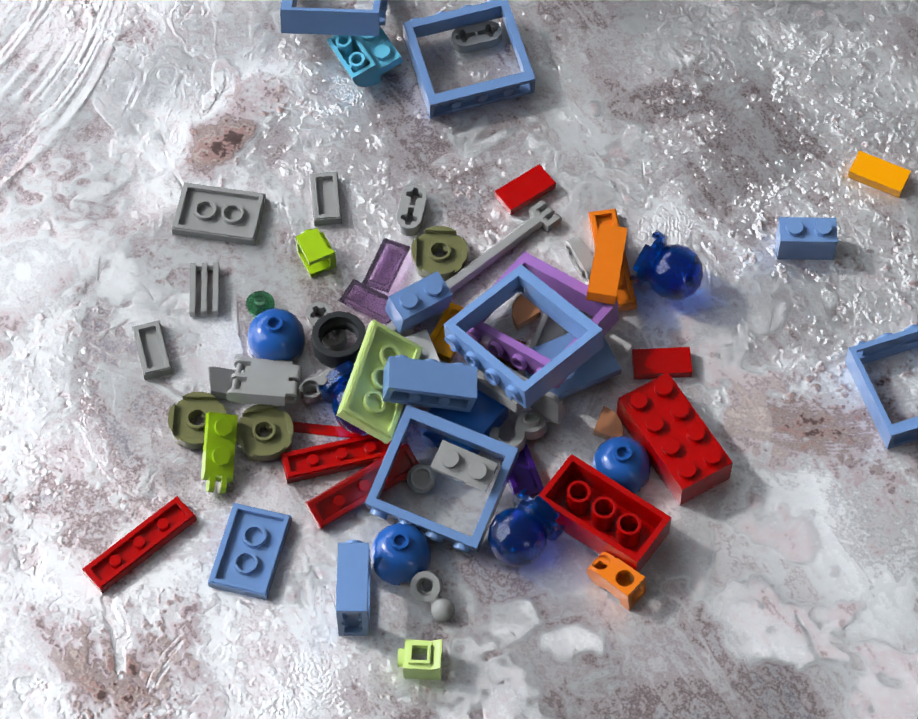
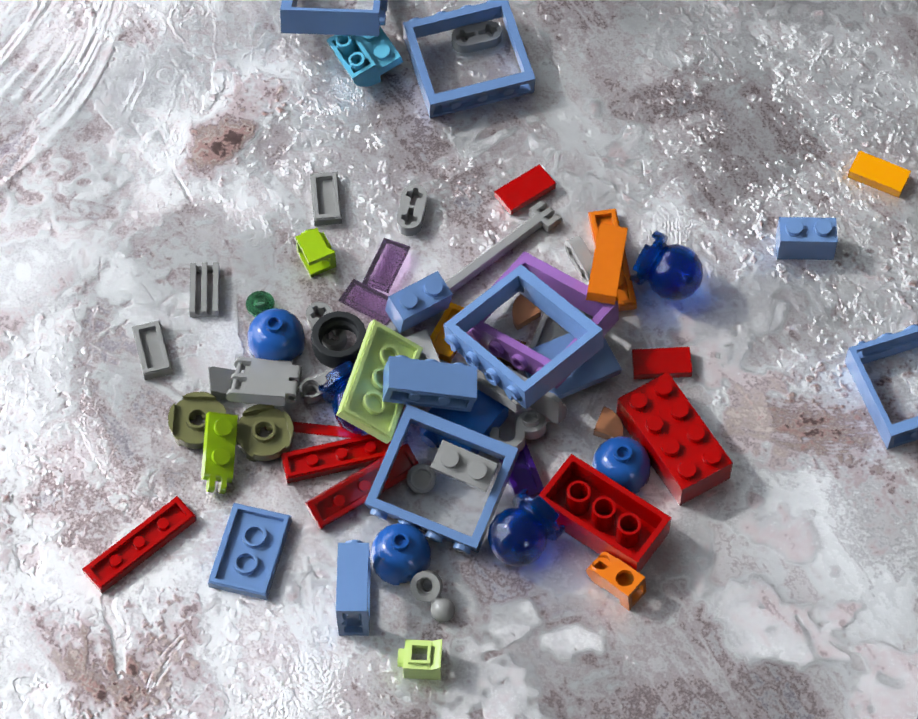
light grey tile [172,182,266,246] -> none
olive plate [411,226,468,280] -> none

